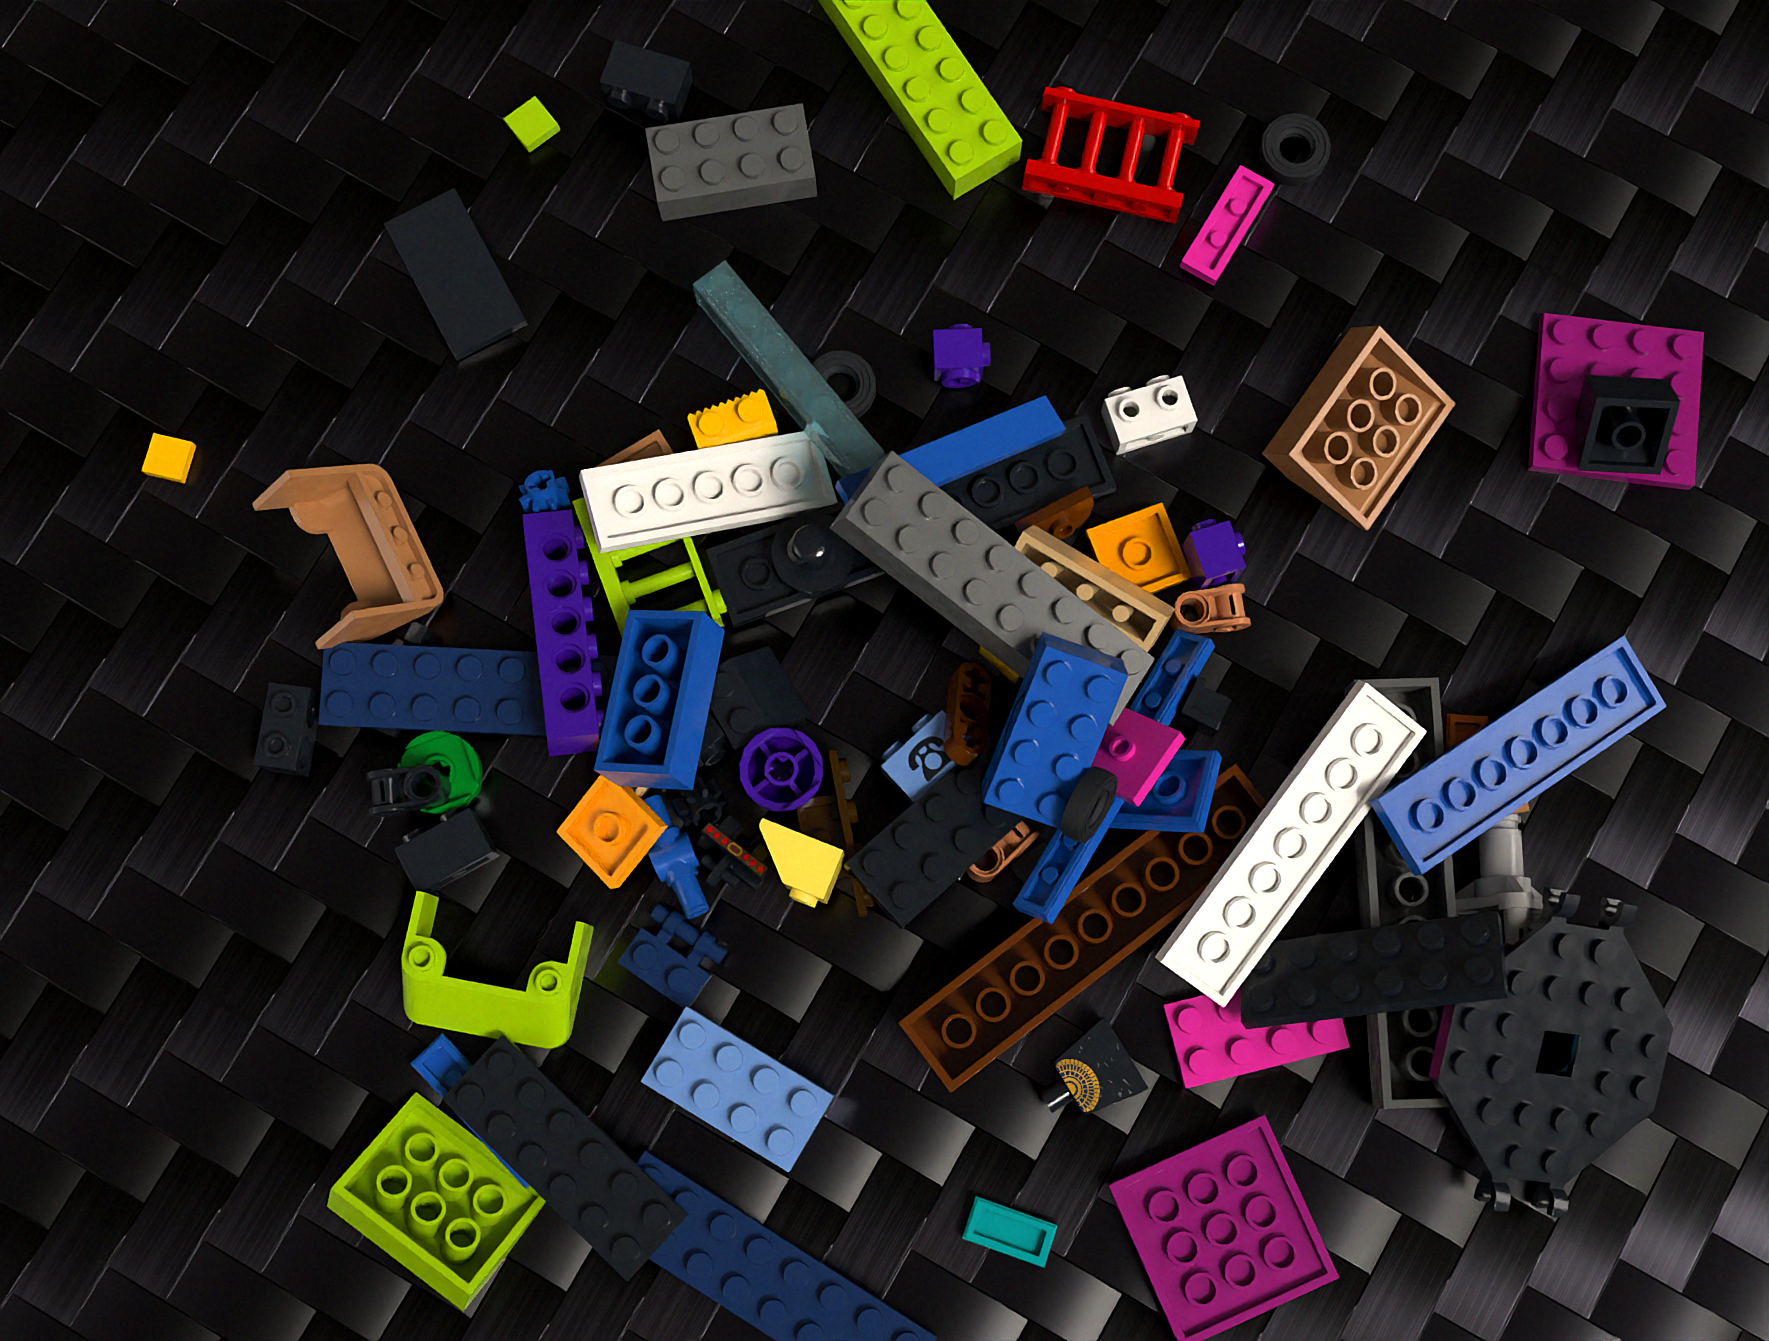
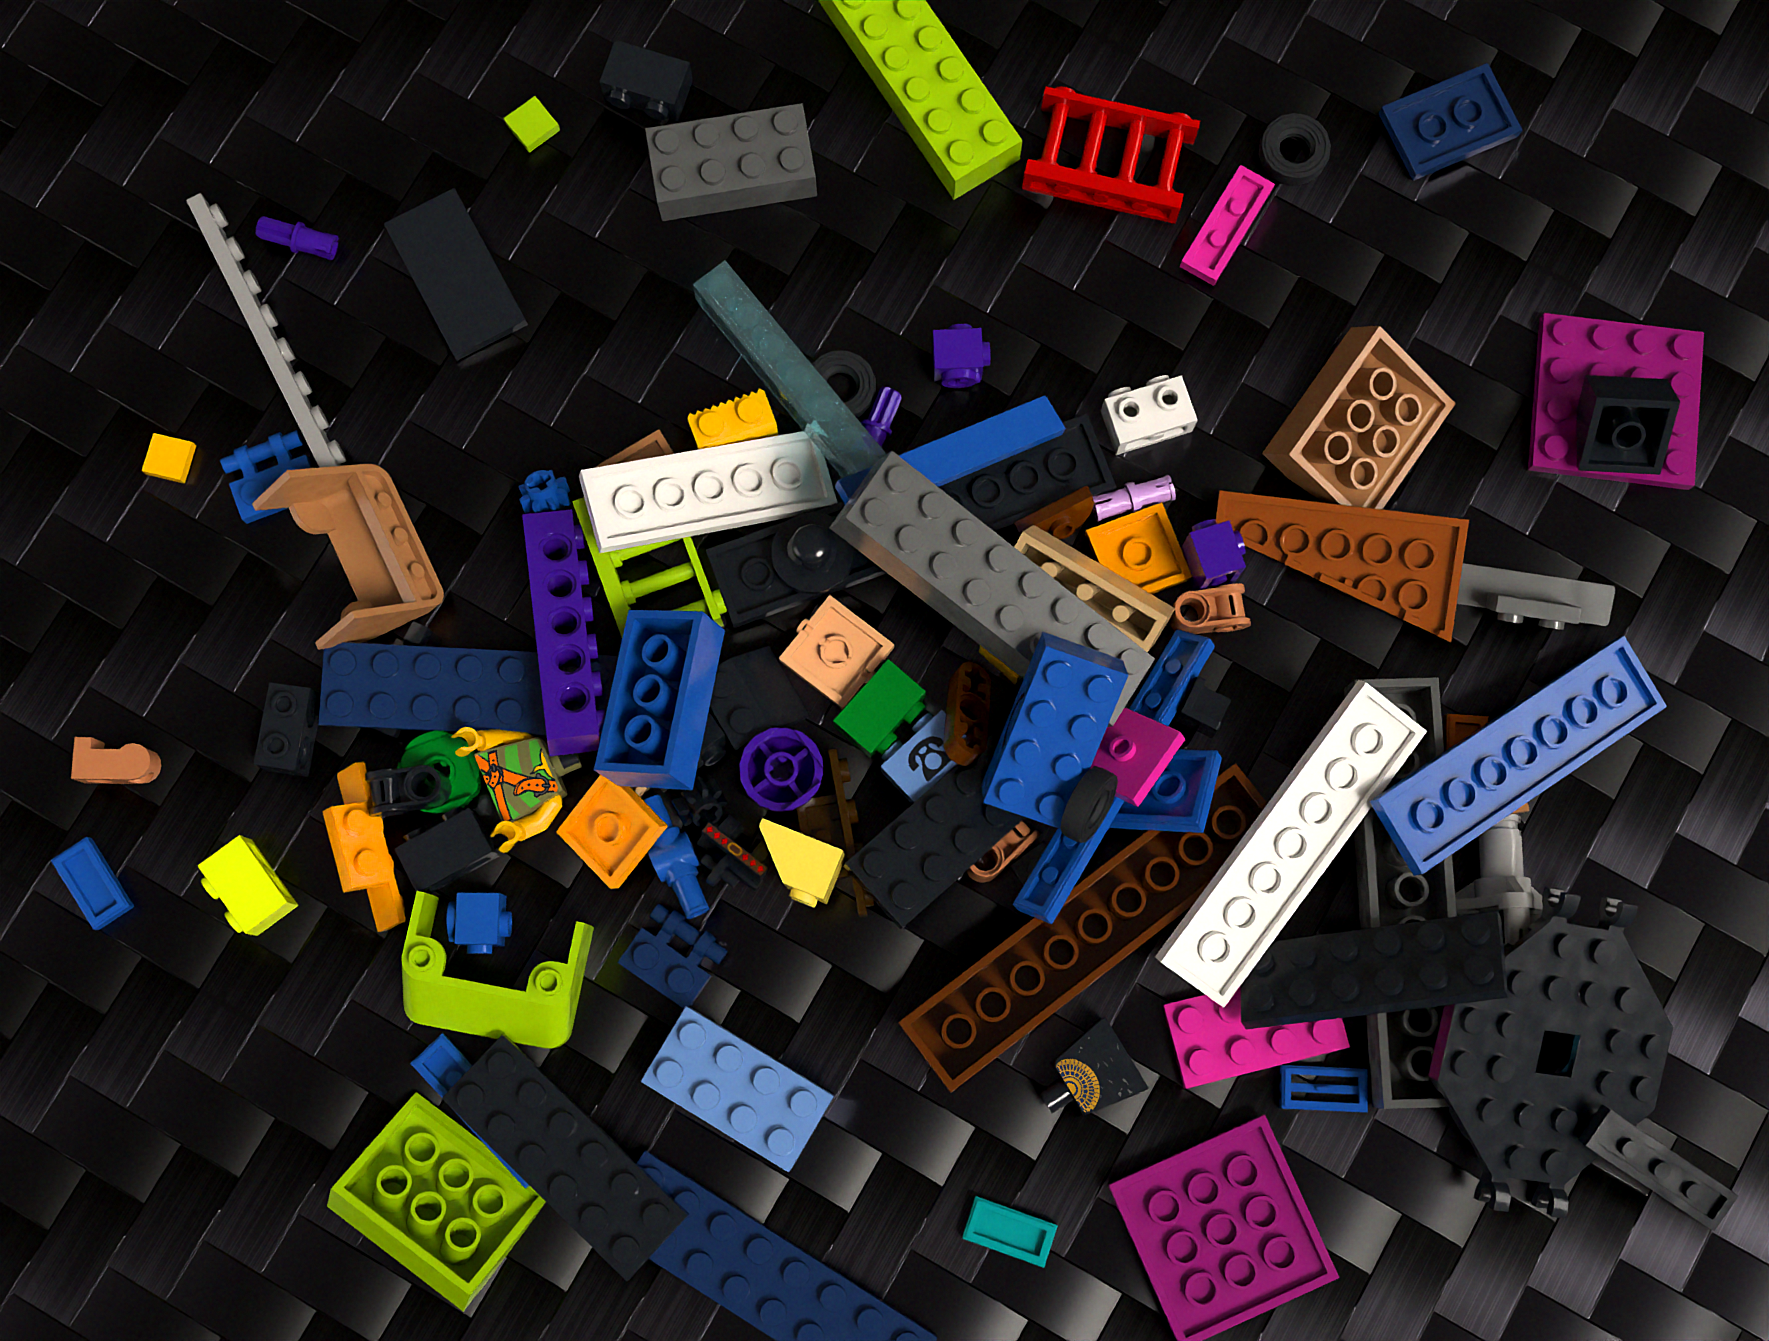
none -> blue tile [51,837,134,930]
none -> nougat leg [71,737,161,784]
none -> light grey plate [186,193,347,468]
none -> neon yellow brick [198,835,299,936]
none -> blue plate [220,430,313,524]
none -> dark purple axle [255,216,339,260]
none -> light orange bracket [322,762,406,932]
none -> blue brick [446,893,512,954]
none -> torso [451,727,582,853]
none -> light nougat plate [779,595,894,710]
none -> green brick [833,659,926,759]
none -> dark purple axle [850,386,902,467]
none -> lavender pin [1092,475,1176,522]
none -> dark orange wing [1216,490,1469,642]
none -> blue tile [1279,1065,1368,1112]
none -> dark blue plate [1378,63,1523,181]
none -> dark grey bracket [1457,563,1615,630]
none -> black plate [1577,1104,1739,1231]

